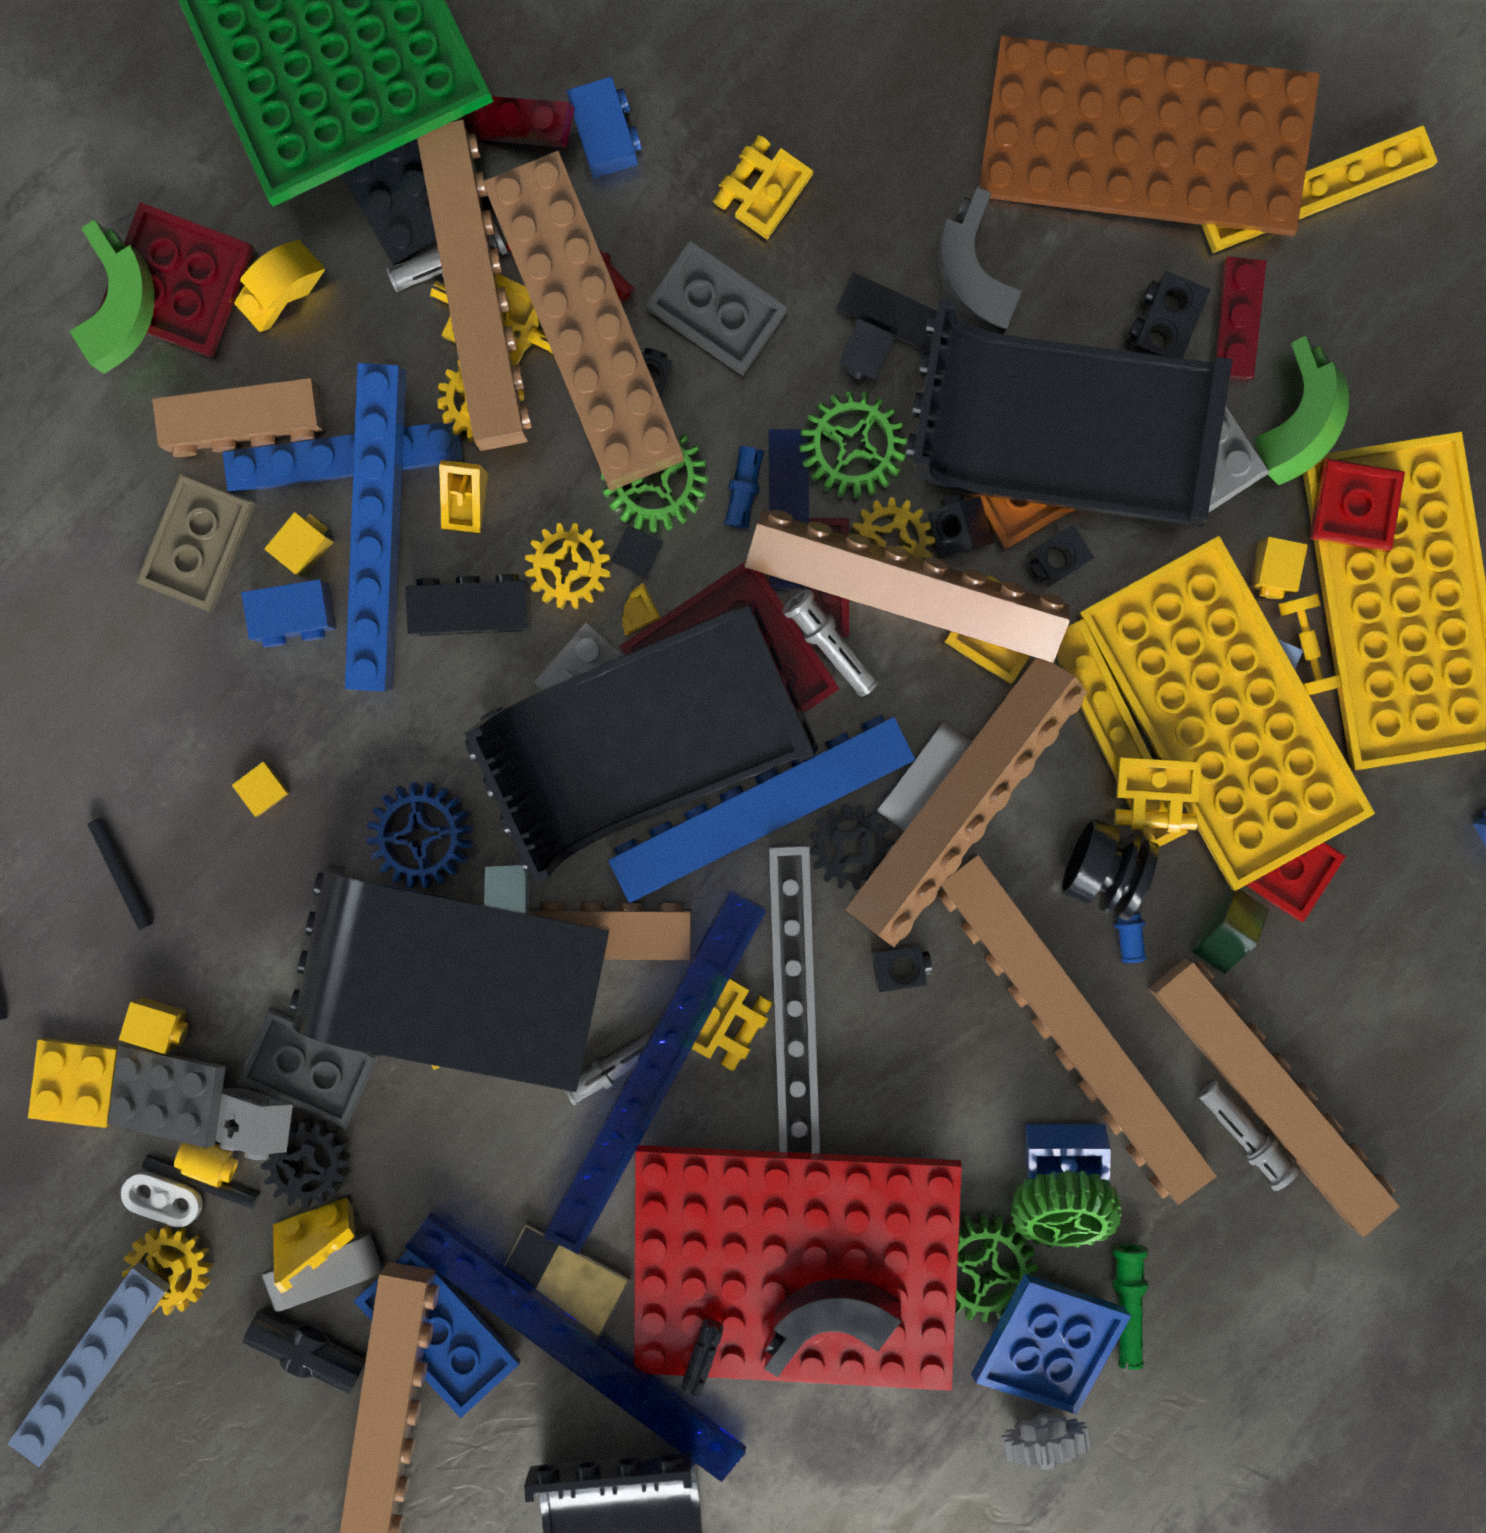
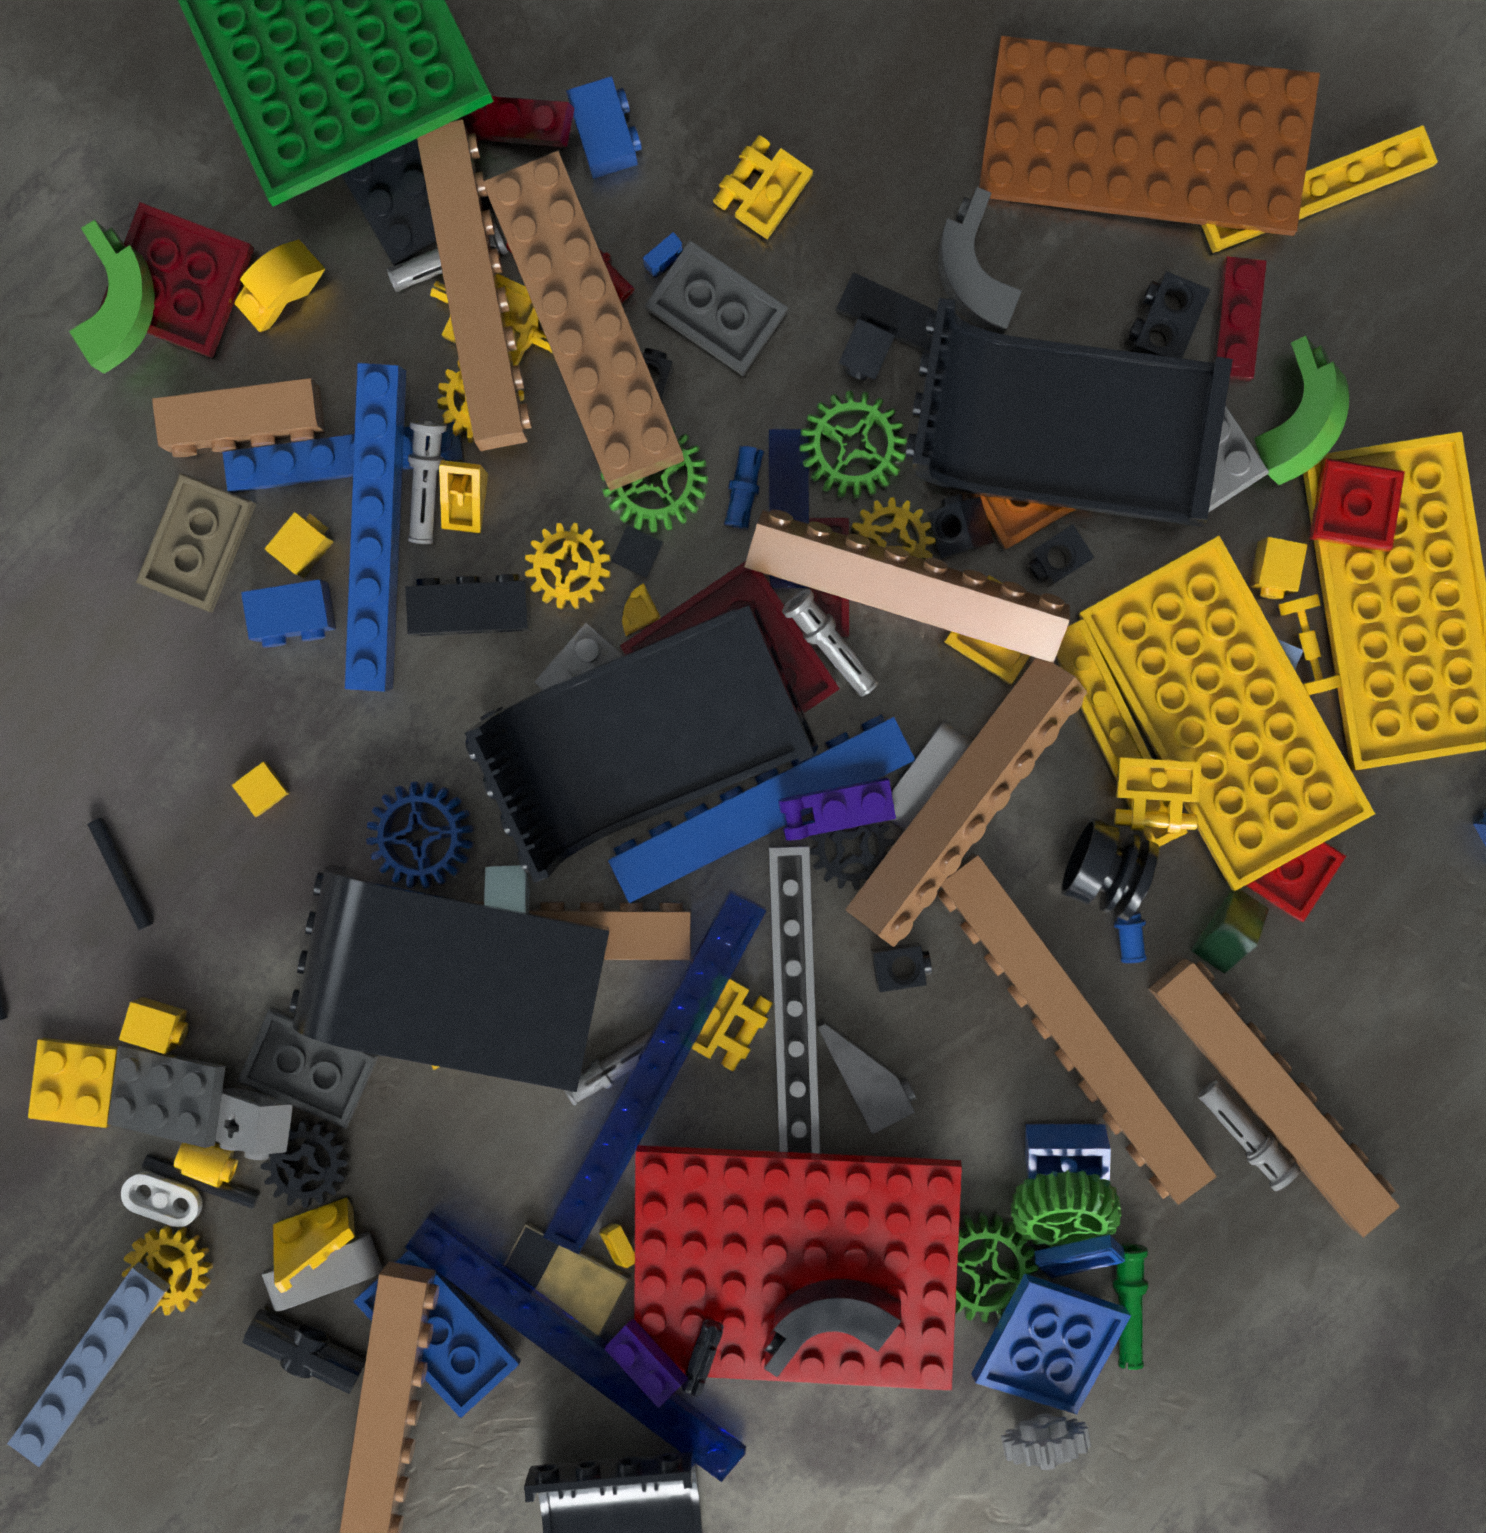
none -> light grey pin [408,419,447,544]
none -> yellow tile [599,1223,635,1268]
none -> dark purple plate [604,1319,688,1408]
none -> blue tile [643,232,683,278]
none -> dark purple plate [778,777,896,841]
none -> flat silver slope [816,1019,917,1134]
none -> blue tile [1034,1234,1125,1278]

